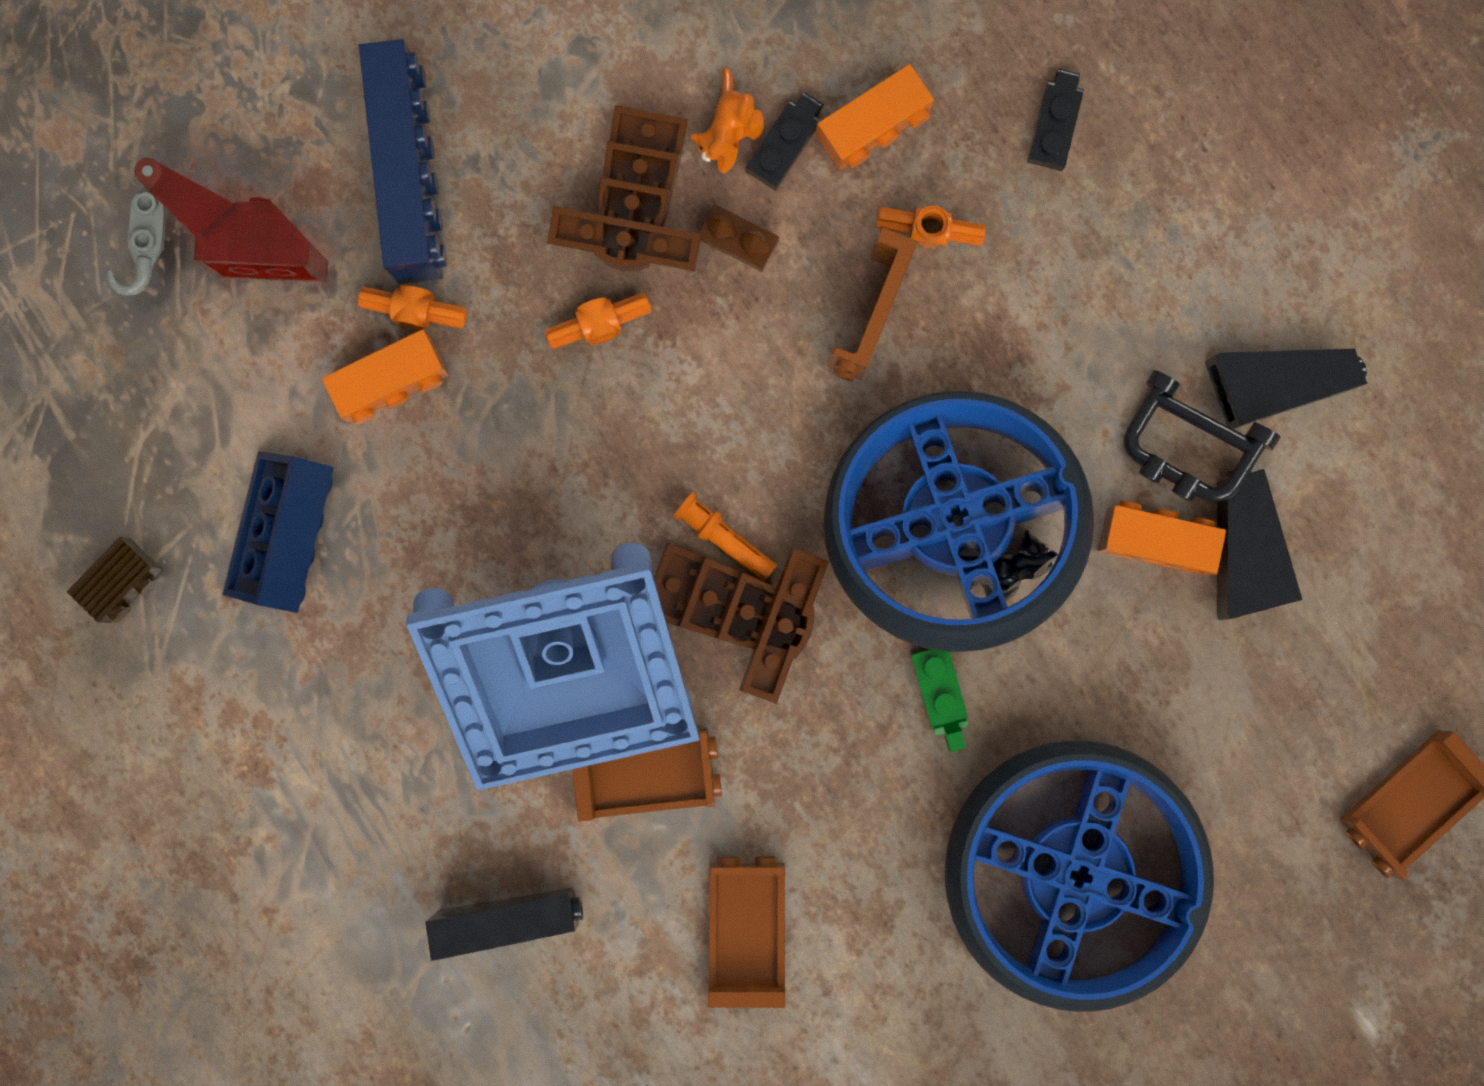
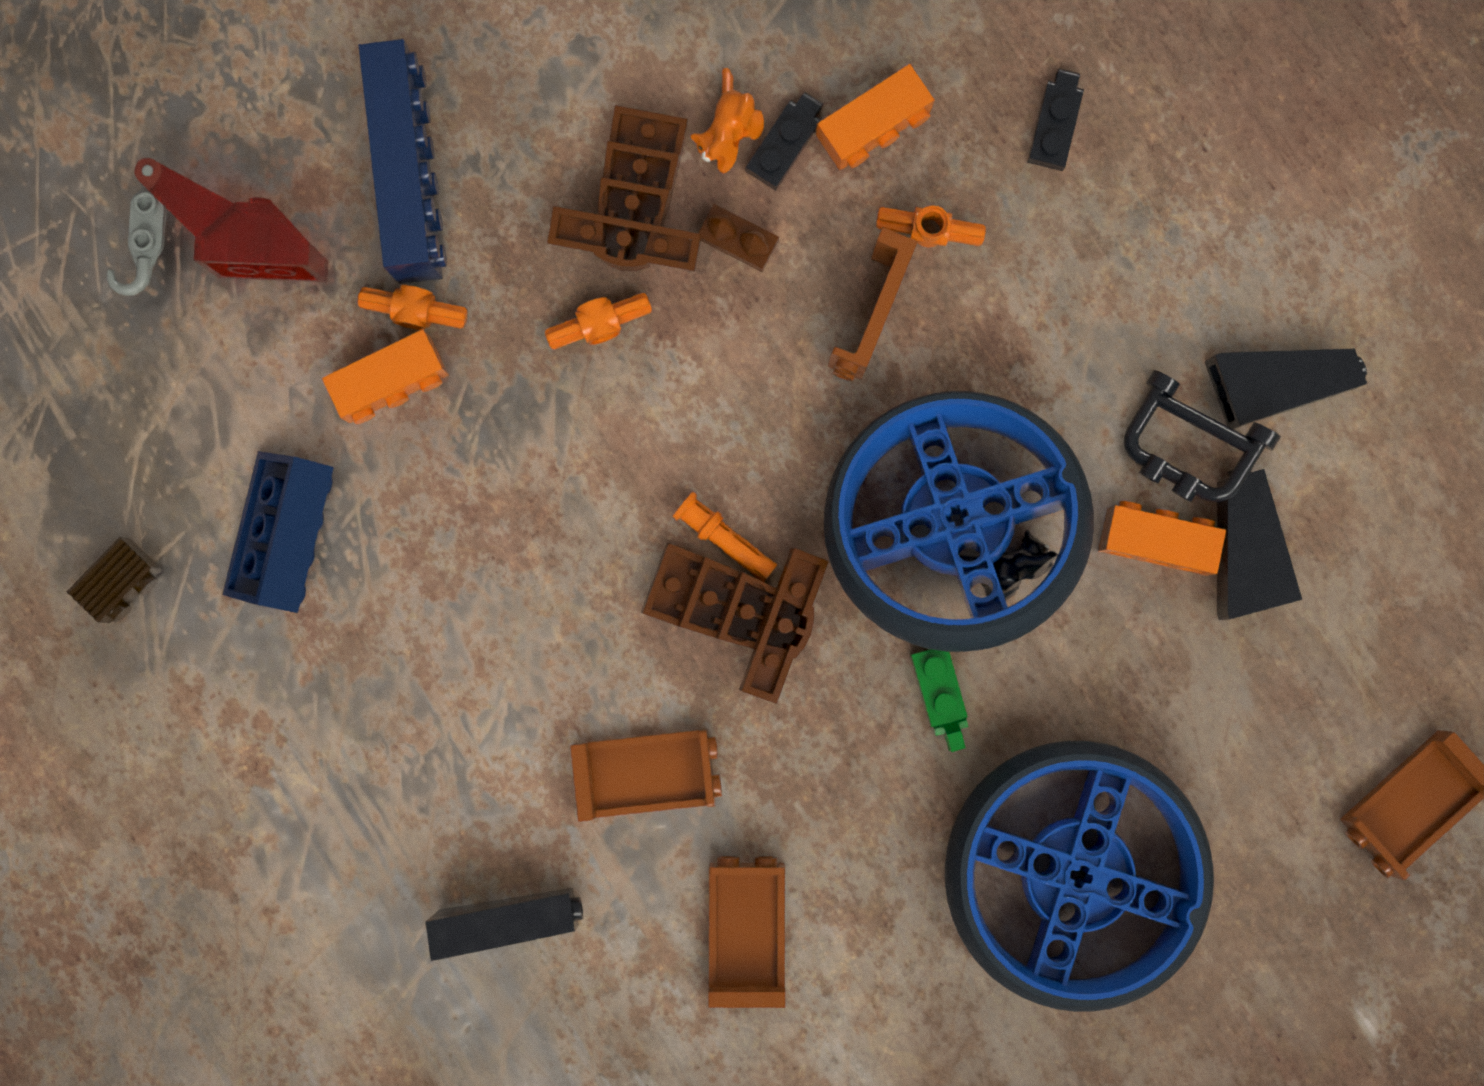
medium blue piece [406,543,700,791] -> none

